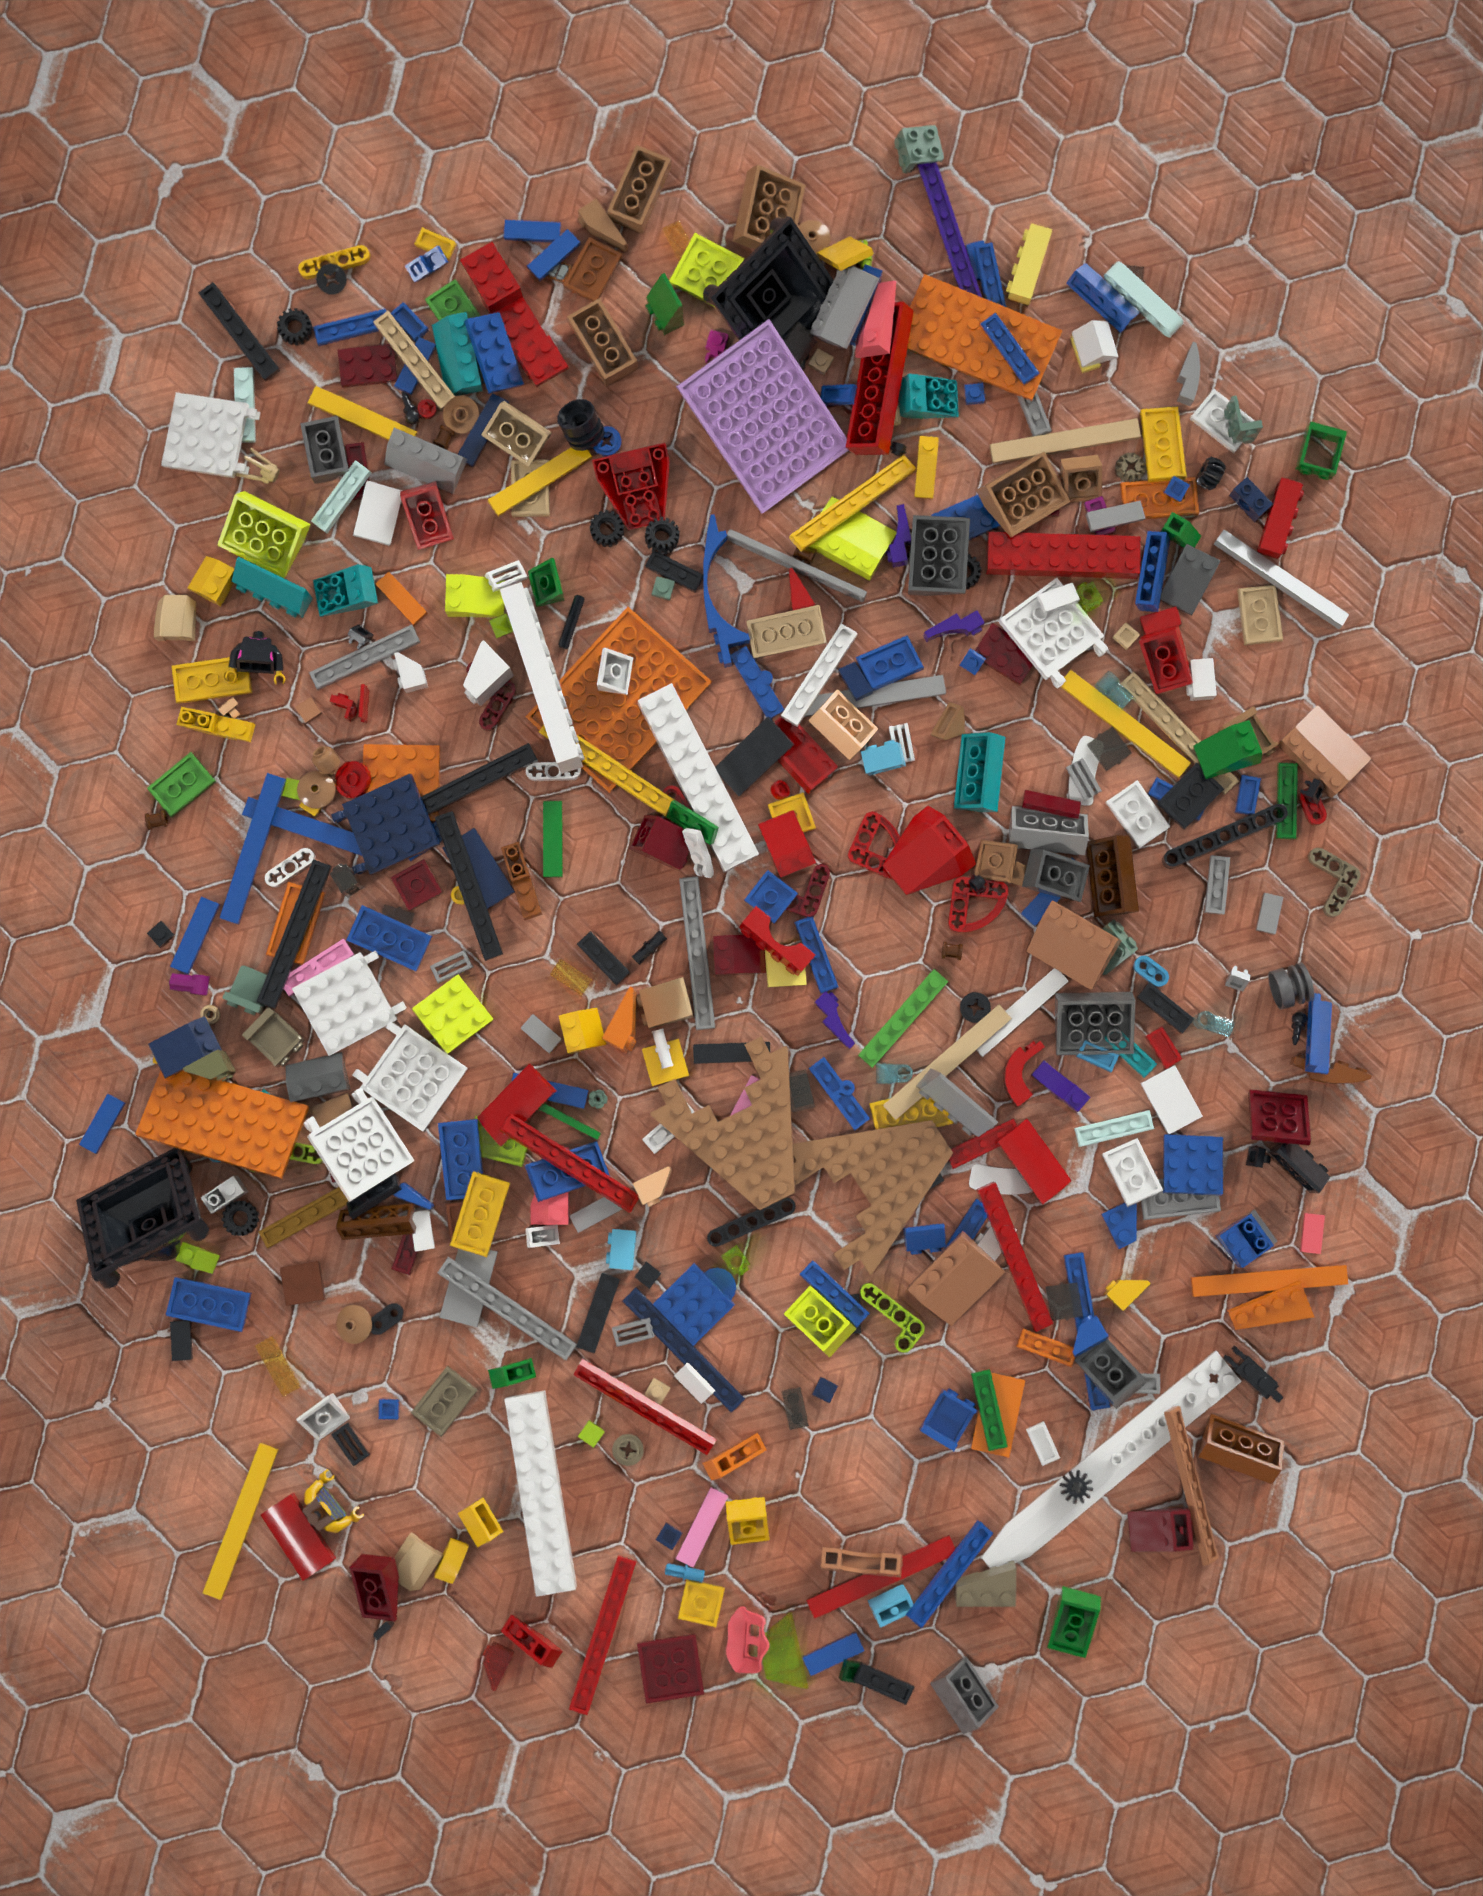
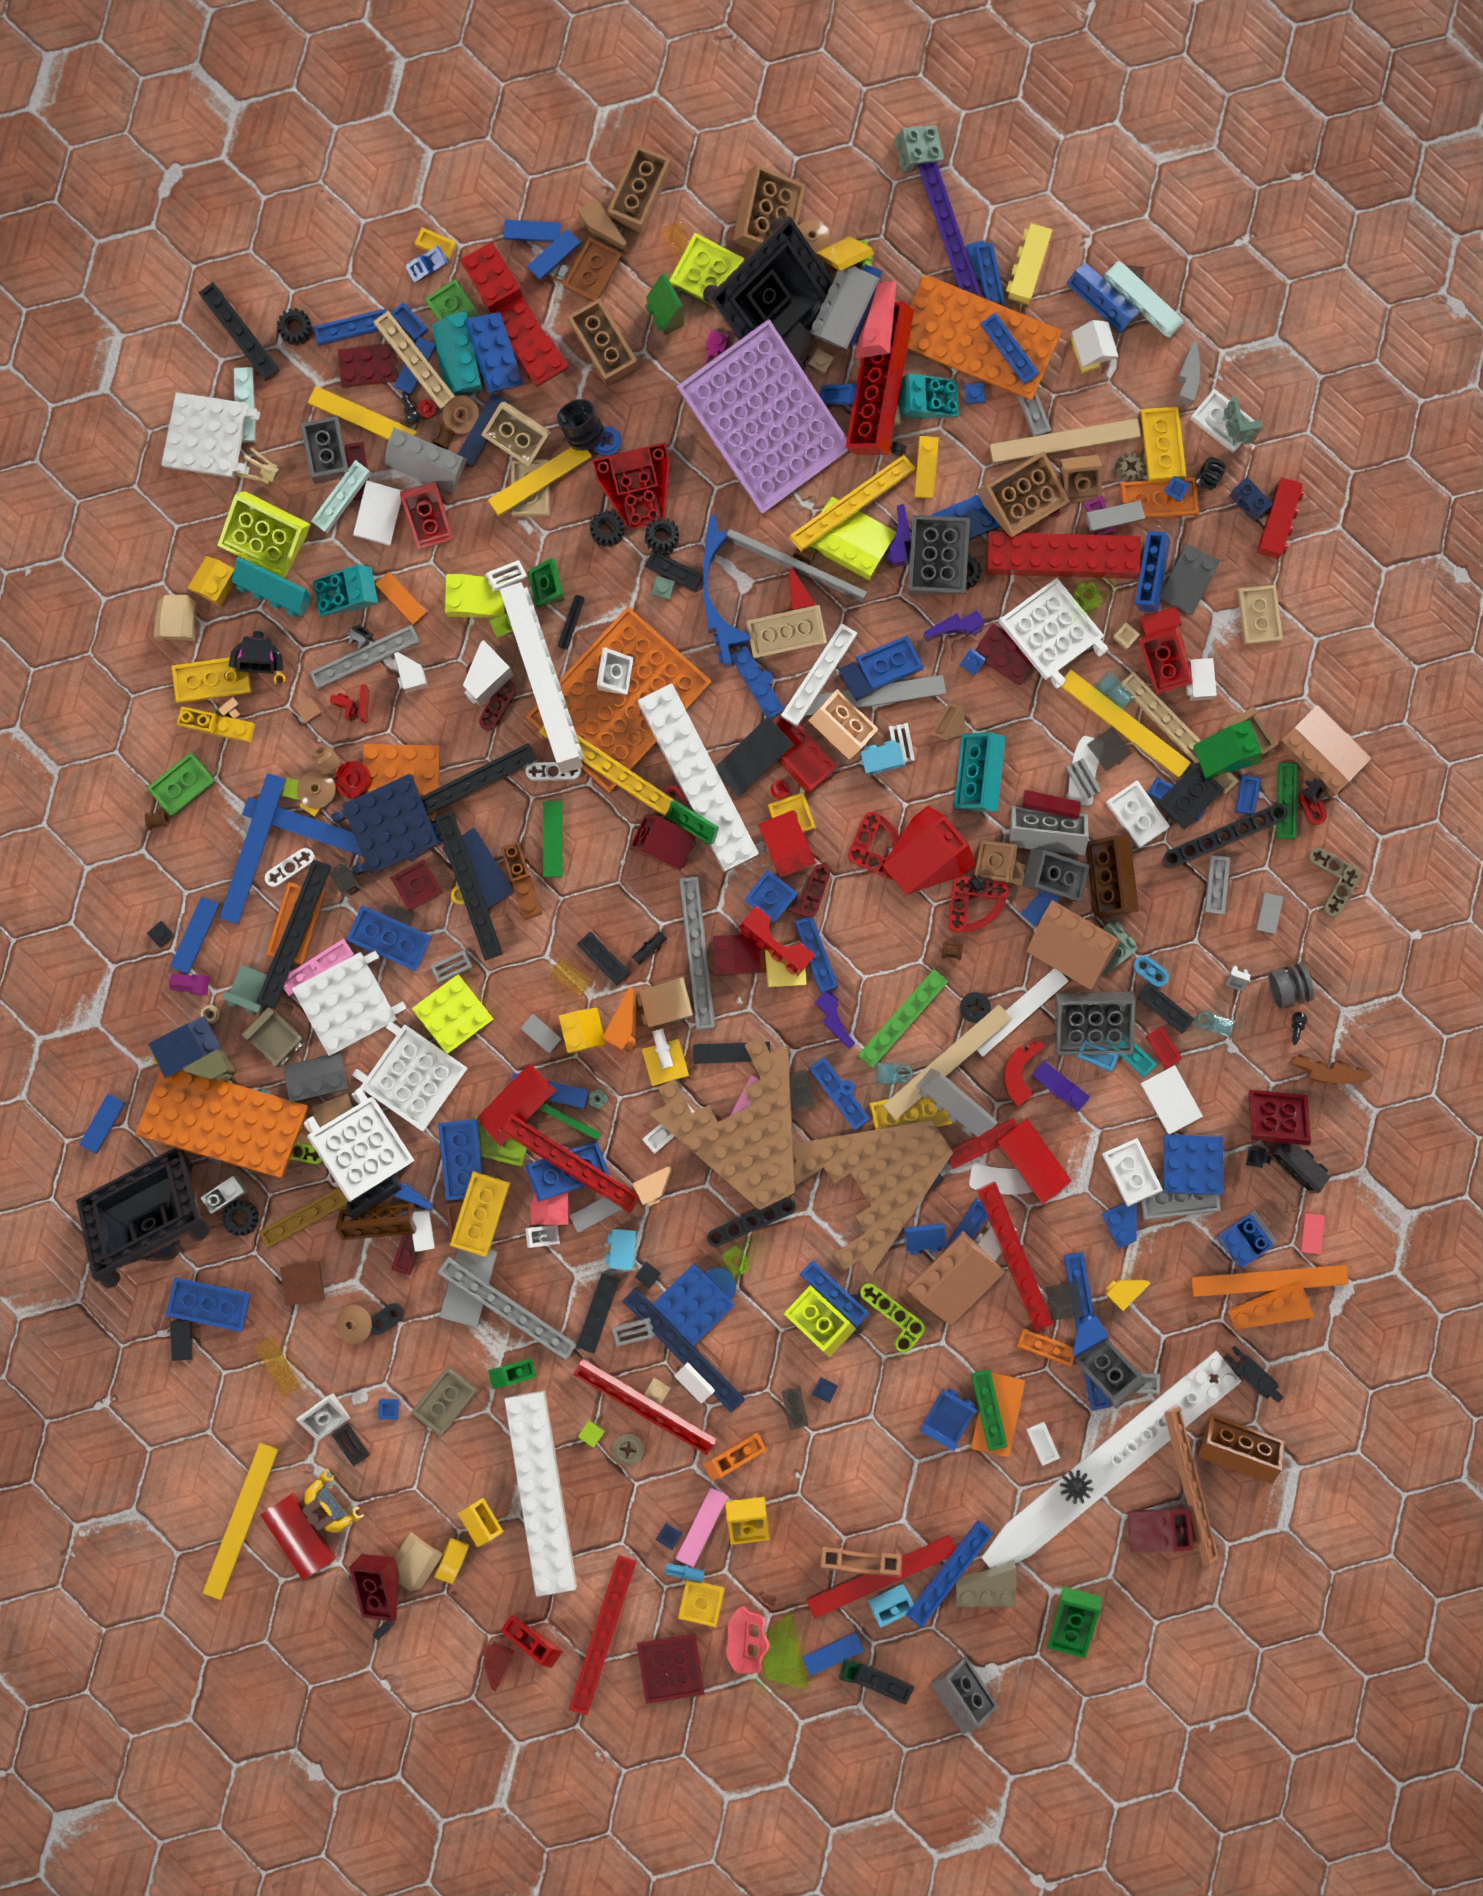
lime slope [176,1242,220,1274] -> none
yellow beam [298,245,370,280] -> none
black gear [316,263,346,295] -> none
white hinge [682,828,714,878] -> none
white tile [1037,583,1080,614] -> none
light aqua tile [1074,1110,1154,1147] -> none
green slope [1160,512,1202,548] -> none
tile [1214,530,1349,629] -> none
green window [1295,421,1347,480] -> none
blue panel [1305,993,1332,1074] -> none

